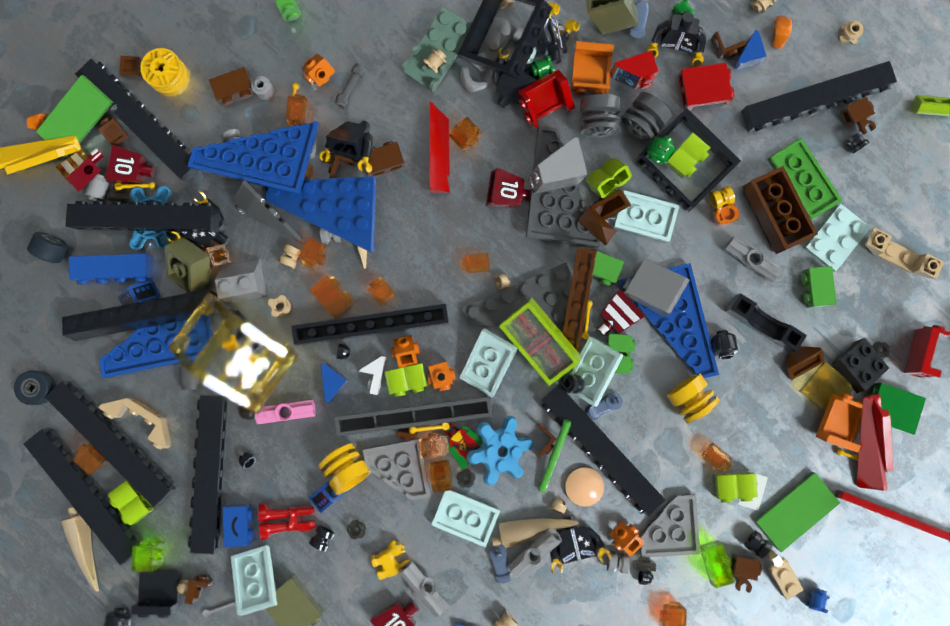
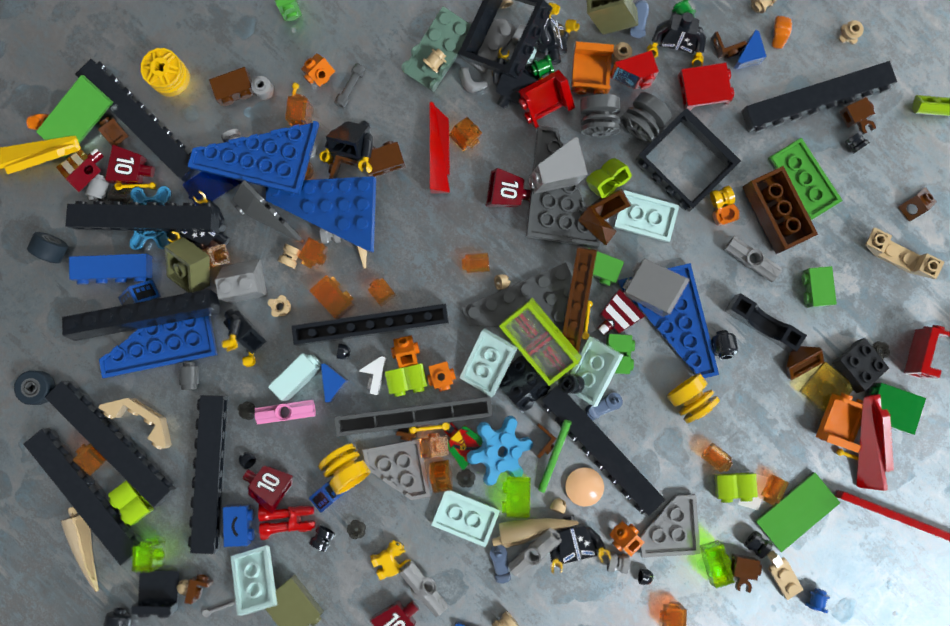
reddish brown plate [119,56,142,78] -> none
clear yellow windscreen [168,292,300,414] -> none
clear smoke plate [633,557,656,571] -> none
green head [647,135,676,165] -> none
lime brick [665,133,710,179] -> none
light aqua plate [804,204,871,272] -> none
none -> clear blue piece [182,171,243,206]
none -> dark red torso [243,466,293,513]
none -> light aqua brick [268,353,321,401]
none -> black bracket [499,356,551,413]
none -> clear neon green brick [502,477,531,519]
none -> tan brick [611,42,632,64]
none -> clear orange brick [761,474,789,506]
none -> reddish brown bracket [898,187,937,221]

